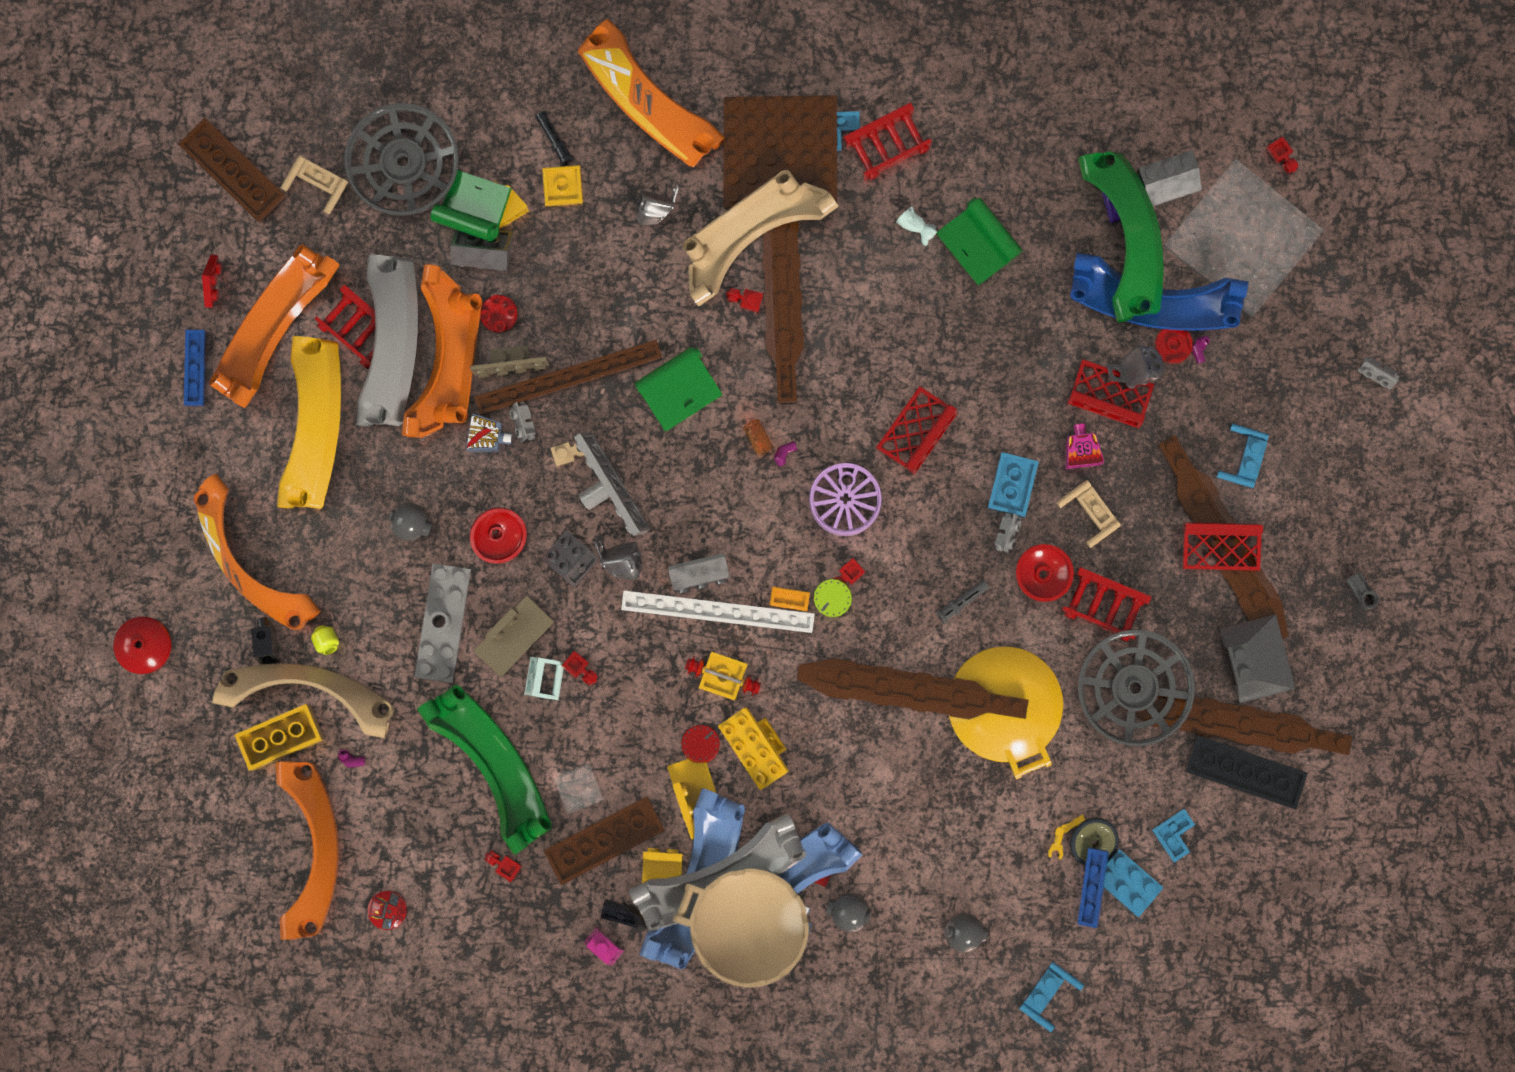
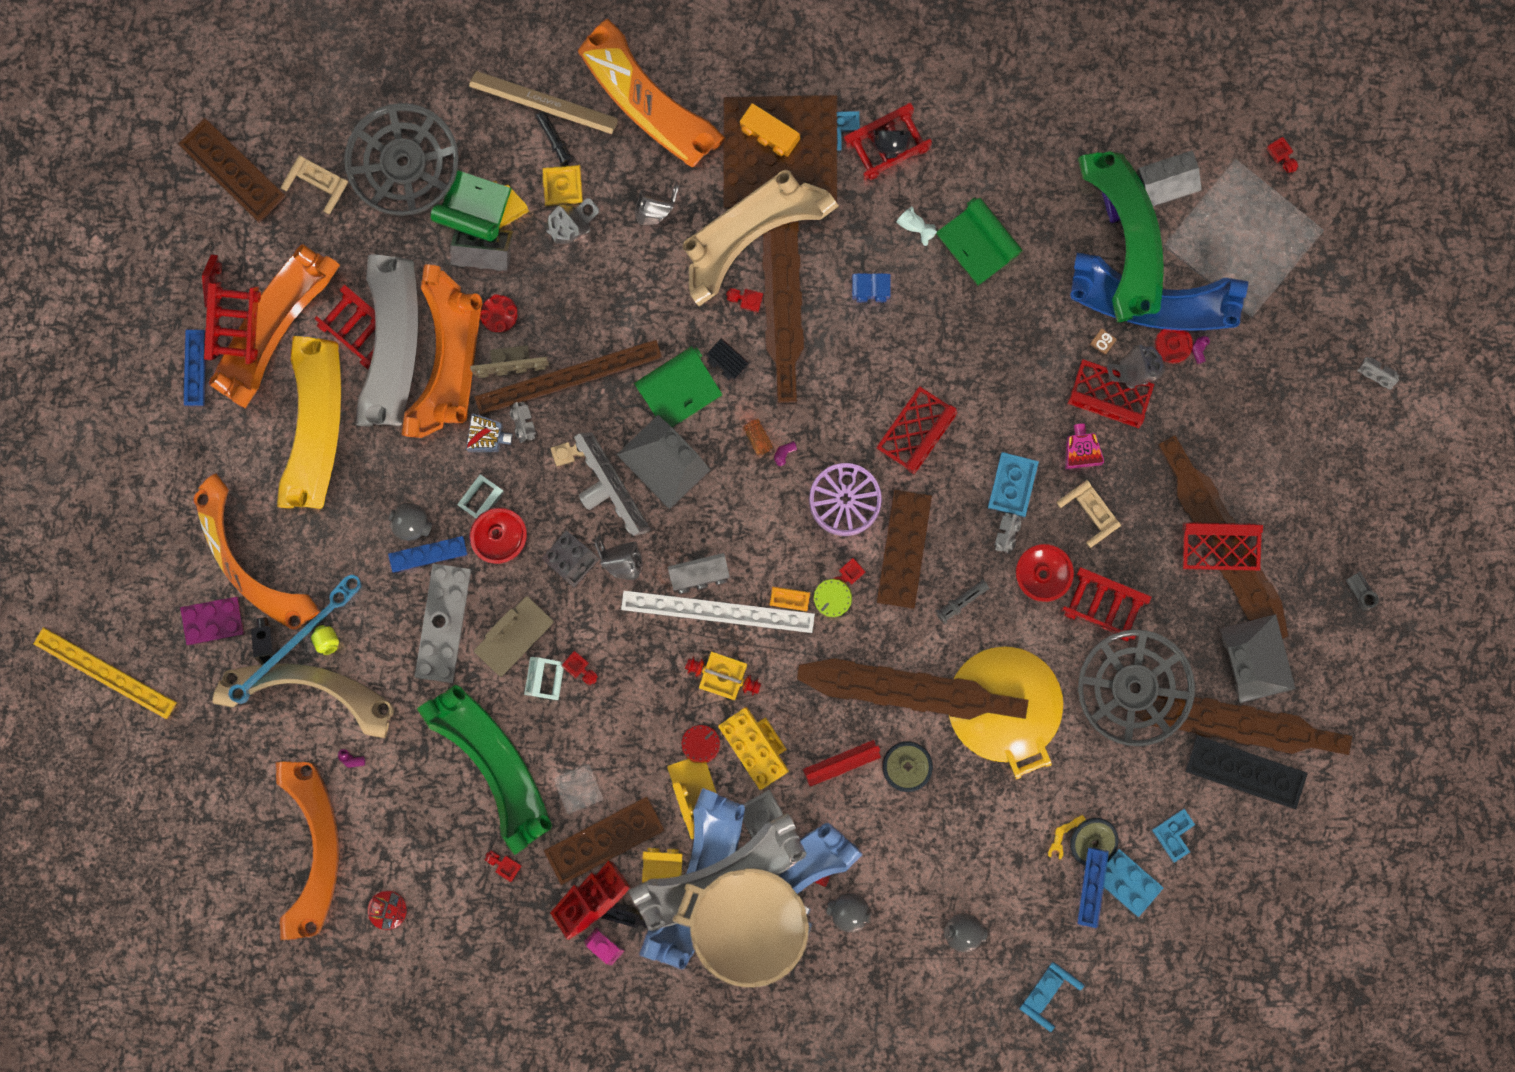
red dish [113,616,172,674] -> none
yellow brick [235,704,325,771] -> none
dark azure plate [1216,423,1269,488] -> none
none -> yellow tile [33,627,177,719]
none -> magenta plate [180,597,245,645]
none -> red fence [204,281,261,364]
none -> dark azure piece [228,575,361,704]
none -> blue plate [388,536,468,573]
none -> light aqua tile [457,474,505,519]
none -> tan tile [469,71,618,134]
none -> flat silver piece [546,198,600,244]
none -> red slope [550,860,631,940]
none -> dark grey slope [616,415,711,510]
none -> black brick [706,338,750,382]
none -> light orange brick [740,103,800,157]
none -> light grey tile [743,790,783,838]
none -> red fence [802,740,881,787]
none -> blue brick [852,273,891,303]
none -> black cylinder [872,130,910,158]
none -> reddish brown plate [876,490,932,609]
none -> olive wheel [882,741,933,792]
none -> medium nougat tile [1090,328,1117,355]

